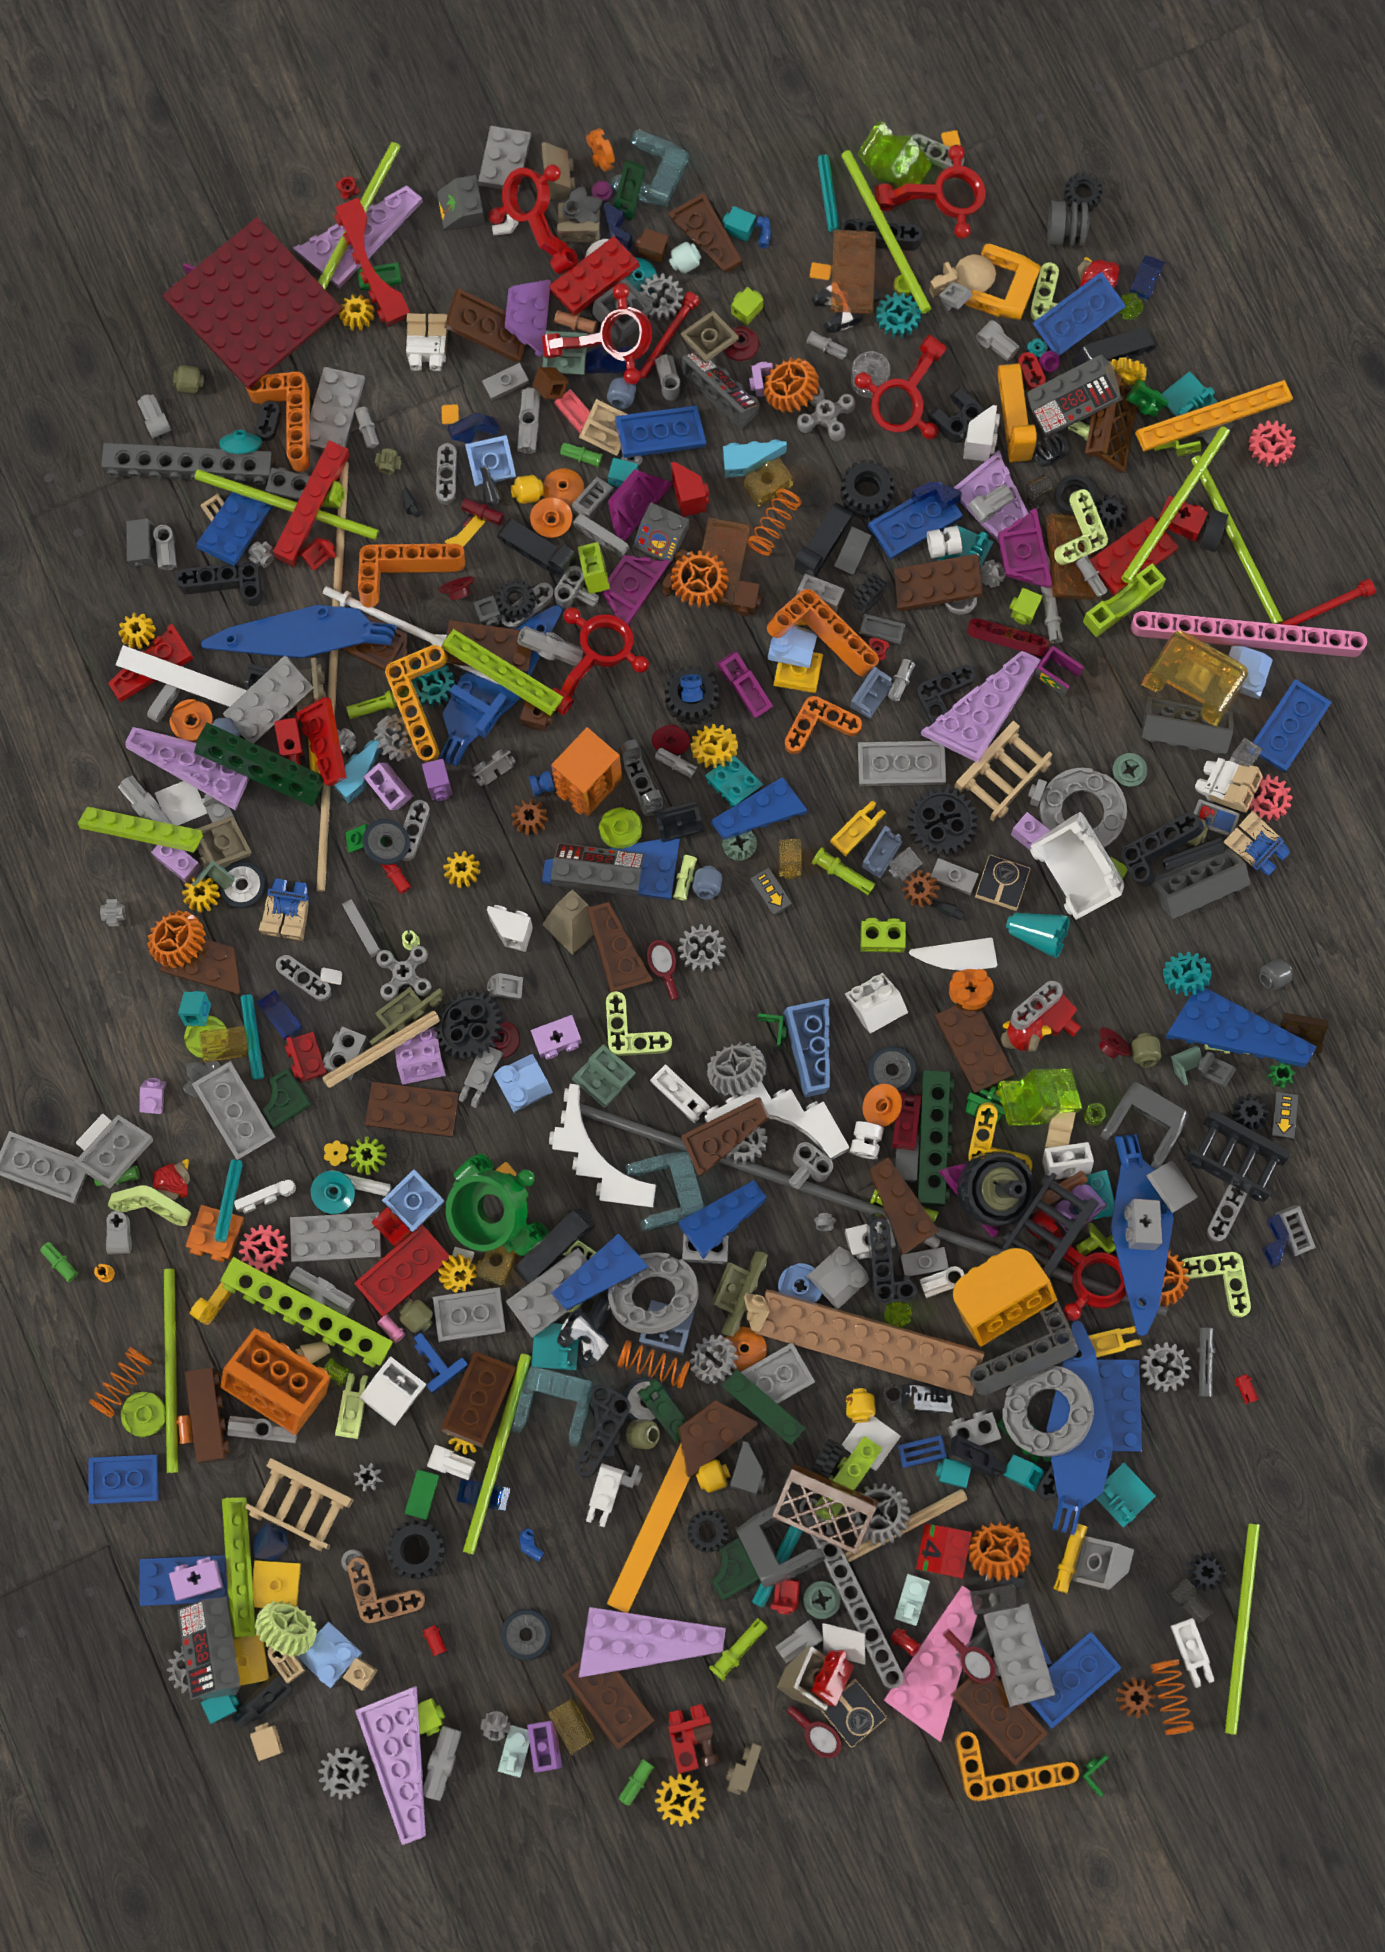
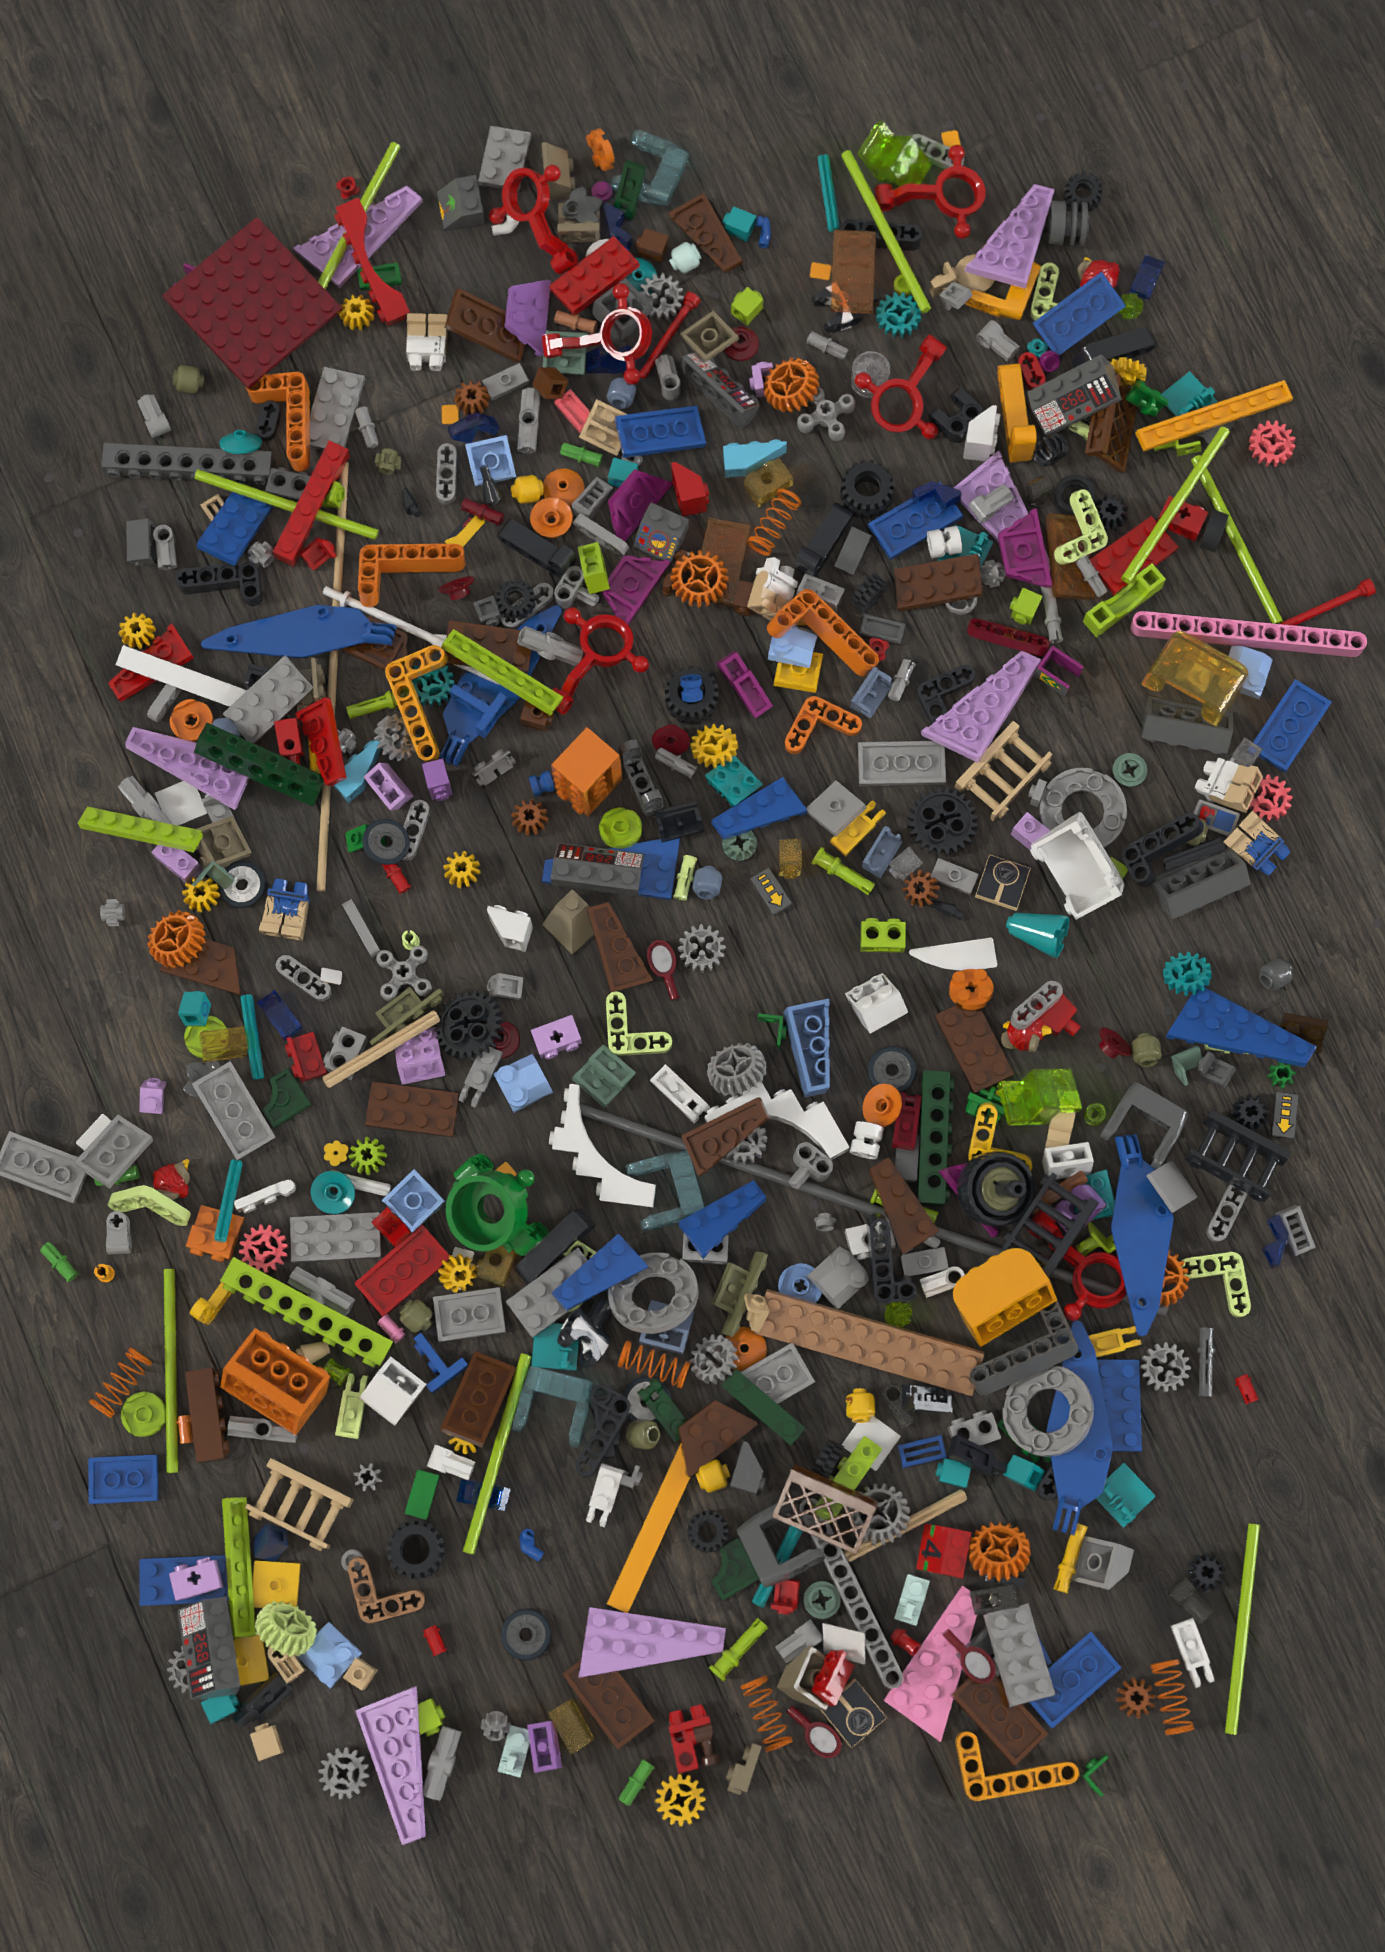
light grey brick [1124,1199,1162,1250] -> none
none -> dark orange gear [454,379,490,417]
none -> orange piece [740,1675,793,1752]
none -> hips [747,557,798,621]
none -> light grey plate [806,781,866,837]
none -> lavender wing [965,184,1054,289]

